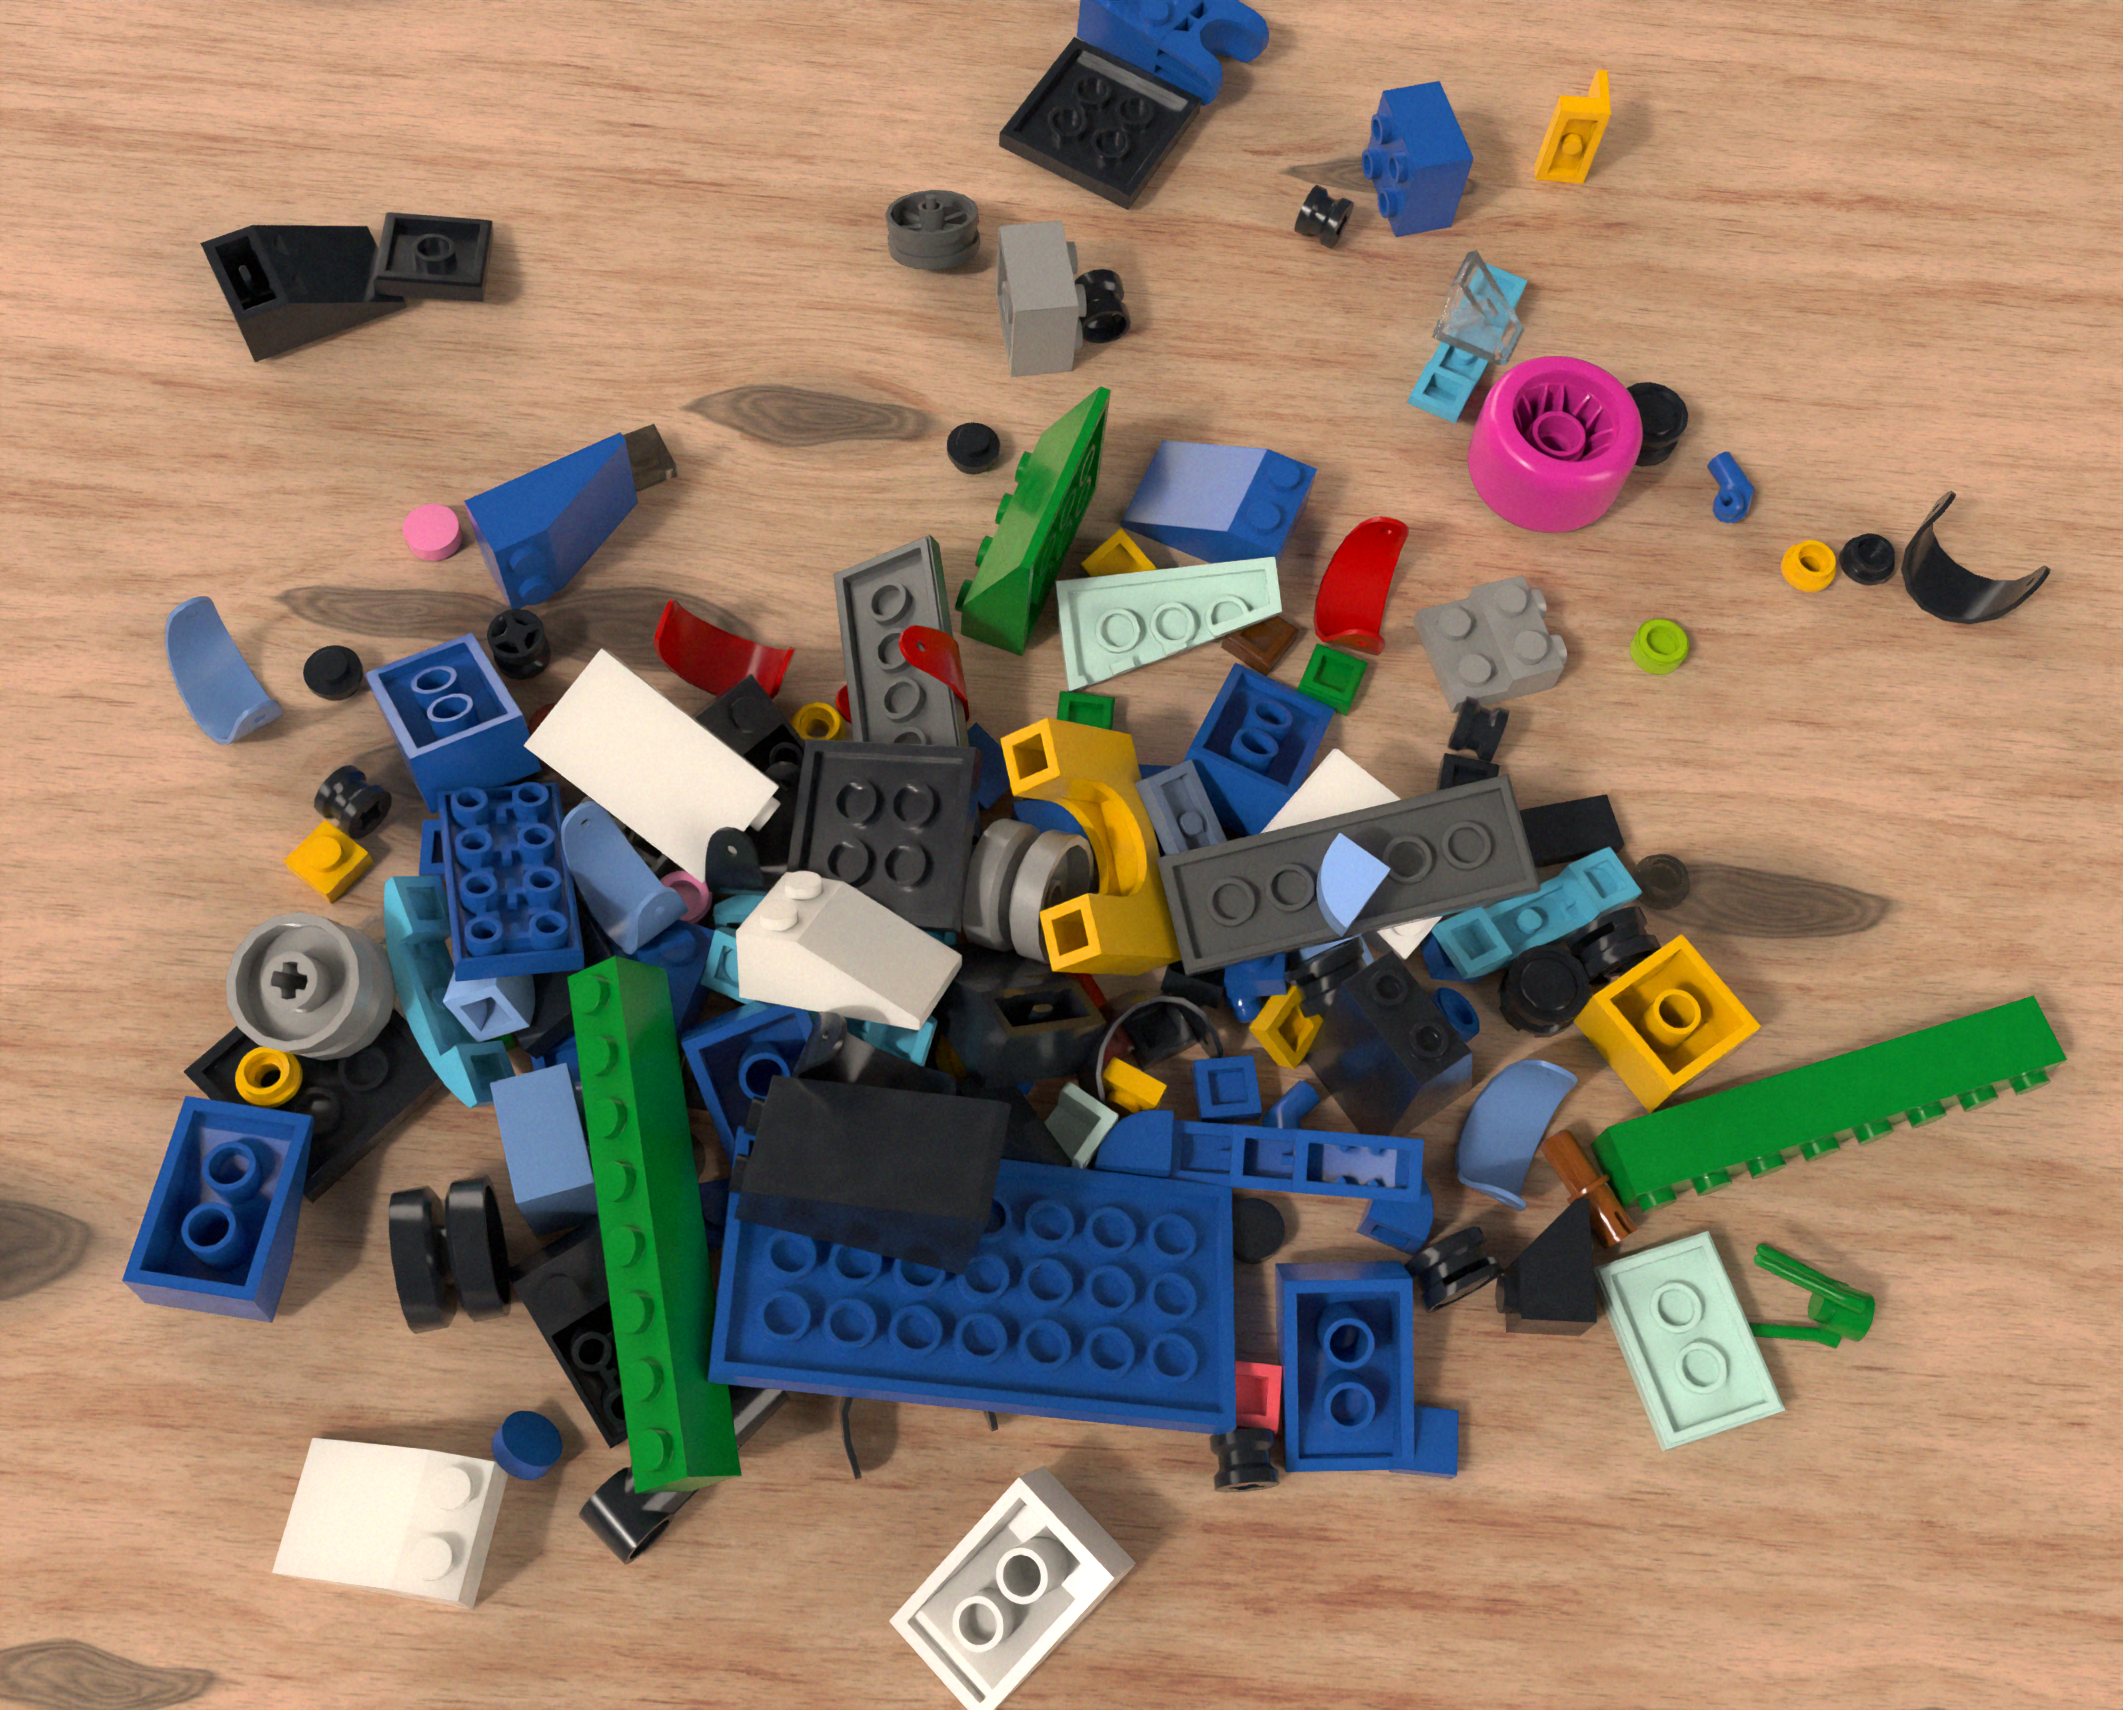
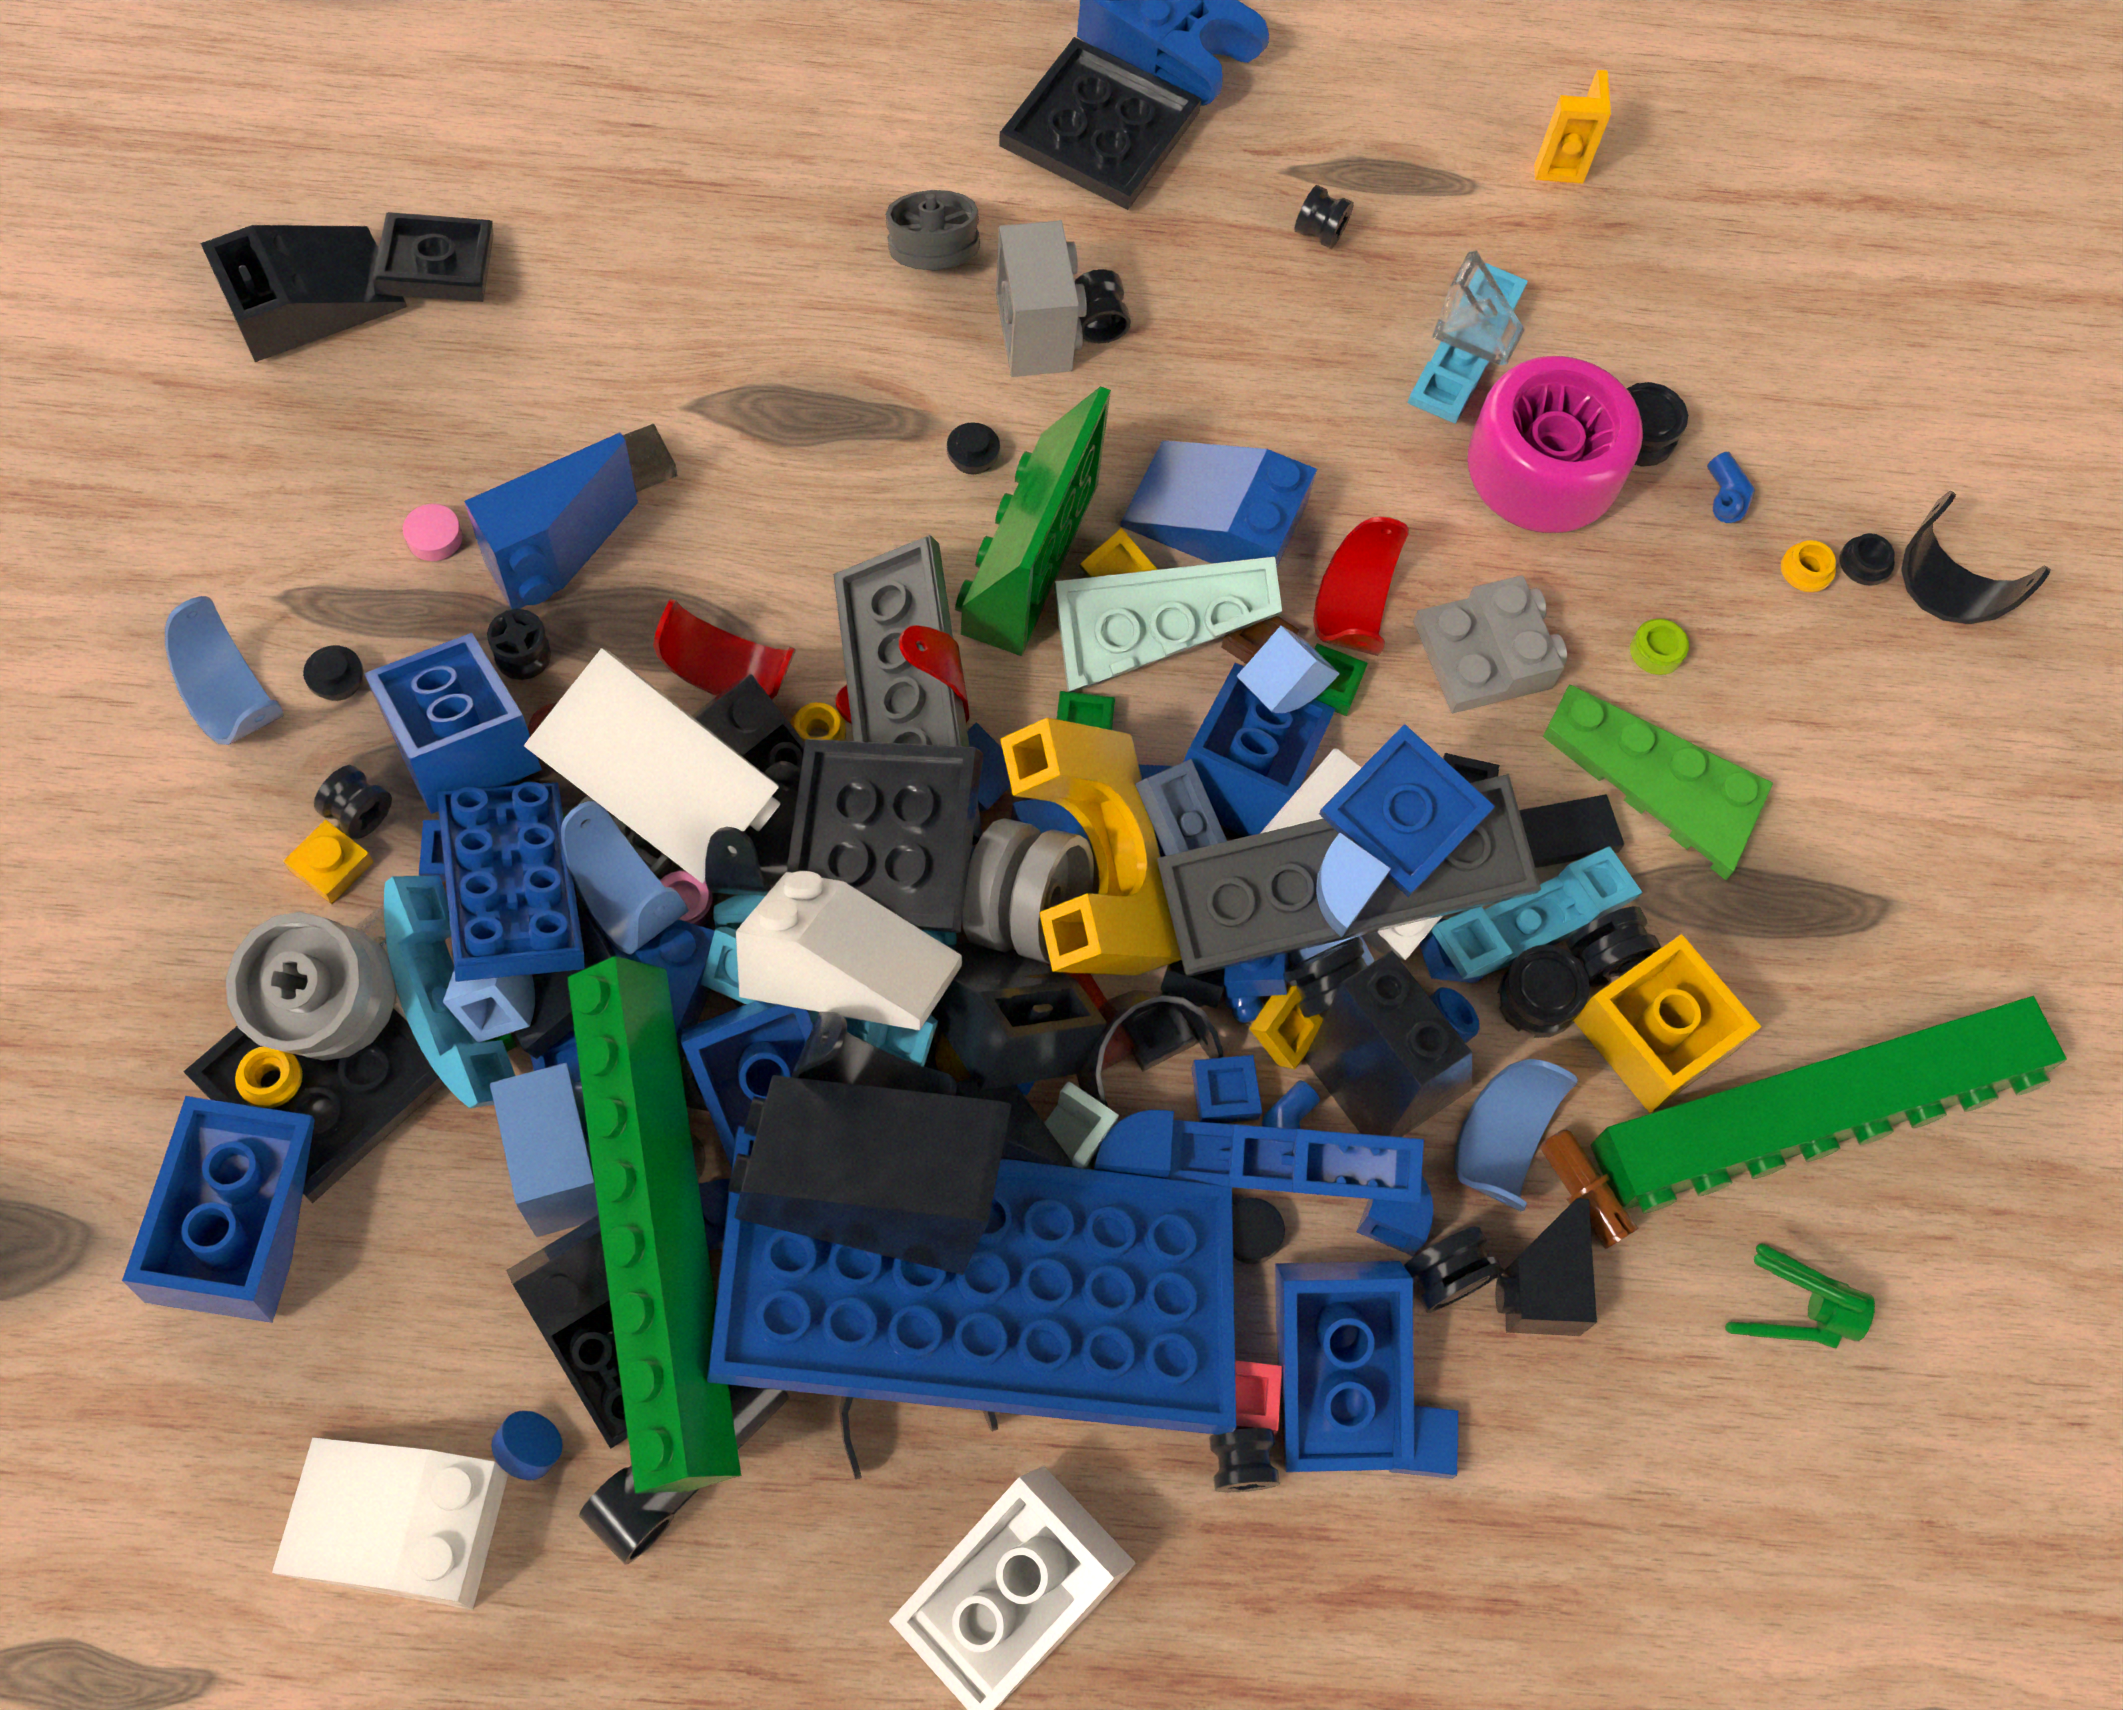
black wheel [389,1174,512,1334] -> none
yellow plate [1101,1056,1167,1119] -> none
blue brick [1362,81,1474,237] -> none
black wheel [1447,696,1509,763] -> none
light aqua tile [1593,1231,1785,1452] -> none
clear smoke plate [1631,854,1690,910] -> none
none -> light blue brick [1237,626,1339,713]
none -> blue plate [1319,724,1495,897]
none -> bright green wing [1542,684,1773,880]

